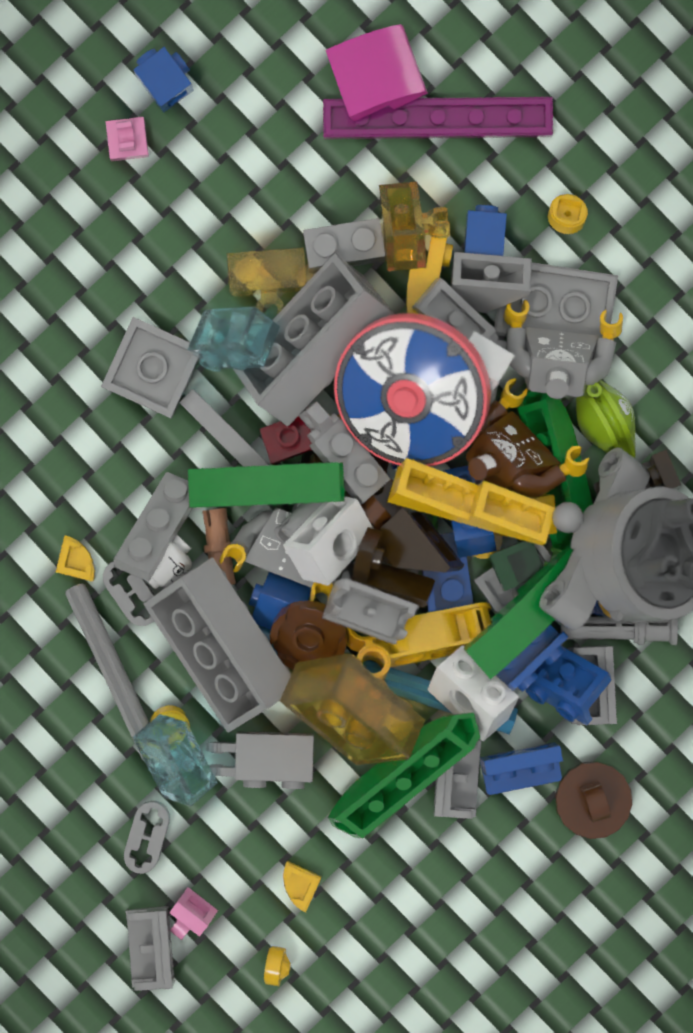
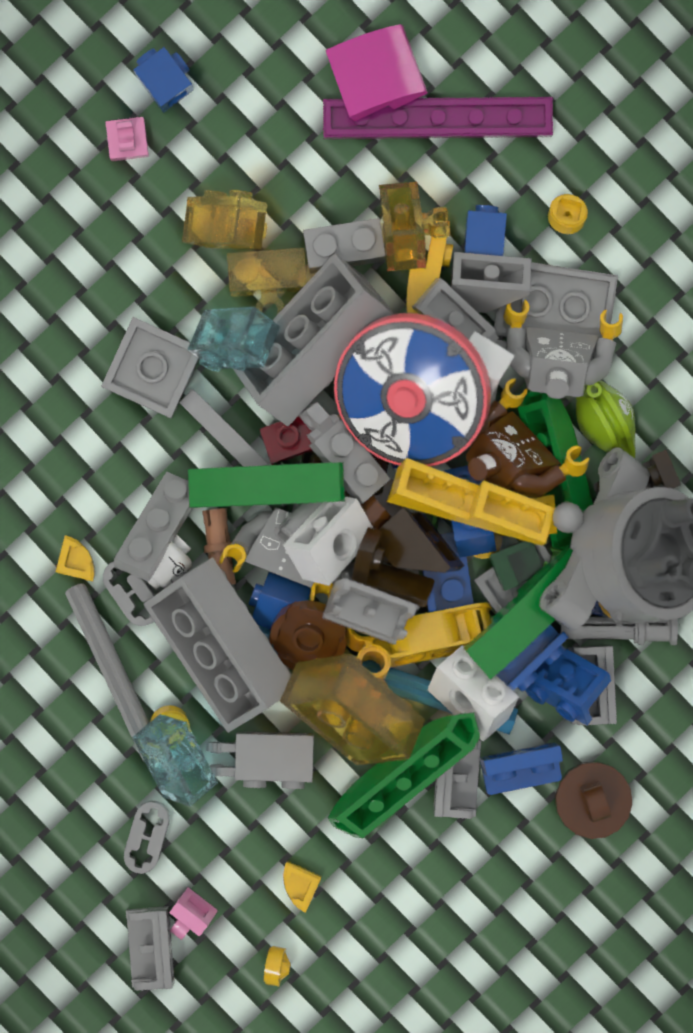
none -> clear yellow brick [182,190,267,249]

